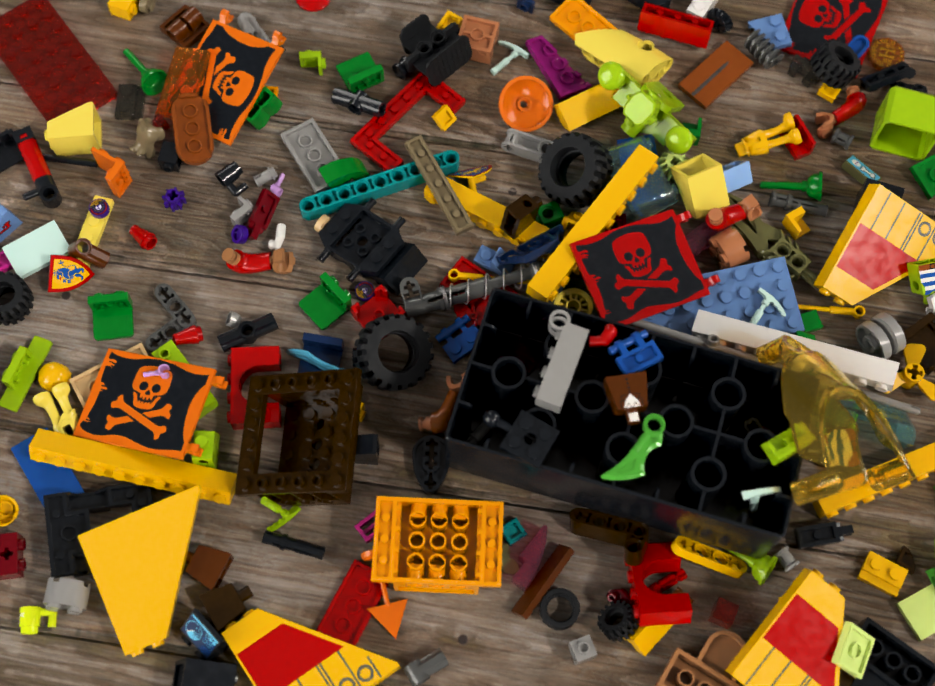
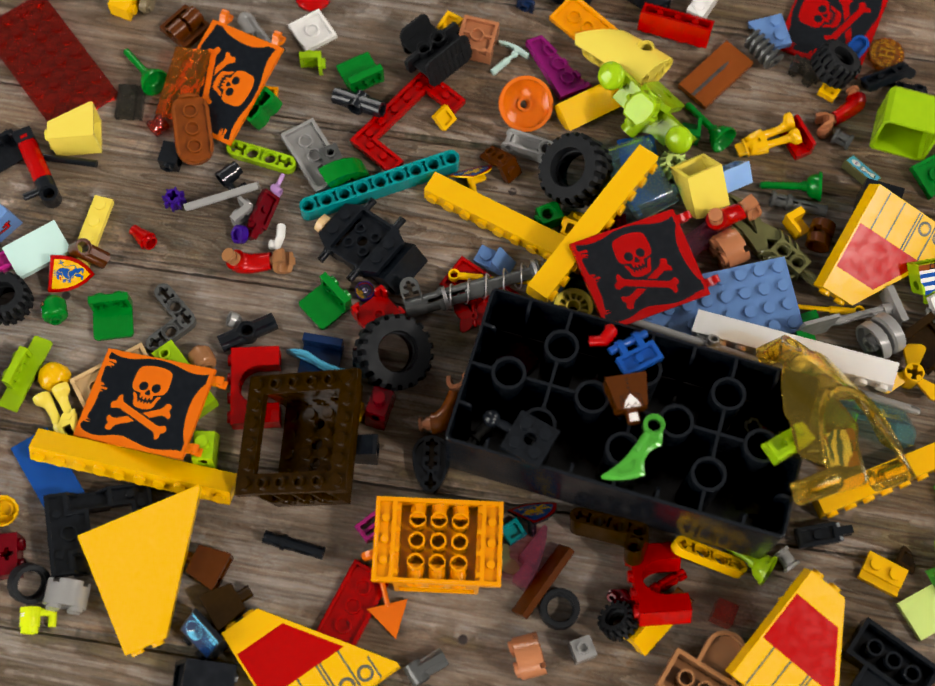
tile [89,199,110,219] -> none
orange bracket [91,147,133,198] -> none
dark tan animal [129,117,165,159] -> none
lavender hand [143,364,170,379] -> none
red cone [172,325,203,345] -> none
light grey pin [253,167,278,188] -> none
lime piece [260,496,302,532] -> none
black wheel [392,56,409,79] -> none
dark tan tile [404,135,474,236] -> none
blue plate [435,314,479,364] -> none
dark blue wing [496,224,565,264] -> none
dark brown torso [500,194,543,240] -> none
light grey hinge [533,310,589,414] -> none
black gear [707,8,733,33] -> none
light aqua piece [741,487,782,512] -> none
light aqua piece [749,287,786,325] -> none
yellowish green tile [831,621,875,679] -> none
none -> black tyre [7,562,51,605]
none -> green head [40,295,68,325]
none -> light grey tile [183,182,260,211]
none -> medium nougat head [187,345,217,369]
none -> lime beam [226,140,297,174]
none -> white tile [288,9,337,51]
none -> dark grey plate [318,143,343,165]
none -> dark red torso [365,386,396,431]
none -> reddish brown bracket [479,146,522,184]
none -> shield [507,502,557,537]
none -> nougat brick [508,632,548,681]
none -> green piece [685,102,736,153]
none -> light grey piece [794,285,909,335]
none -> reddish brown wheel [805,217,836,253]

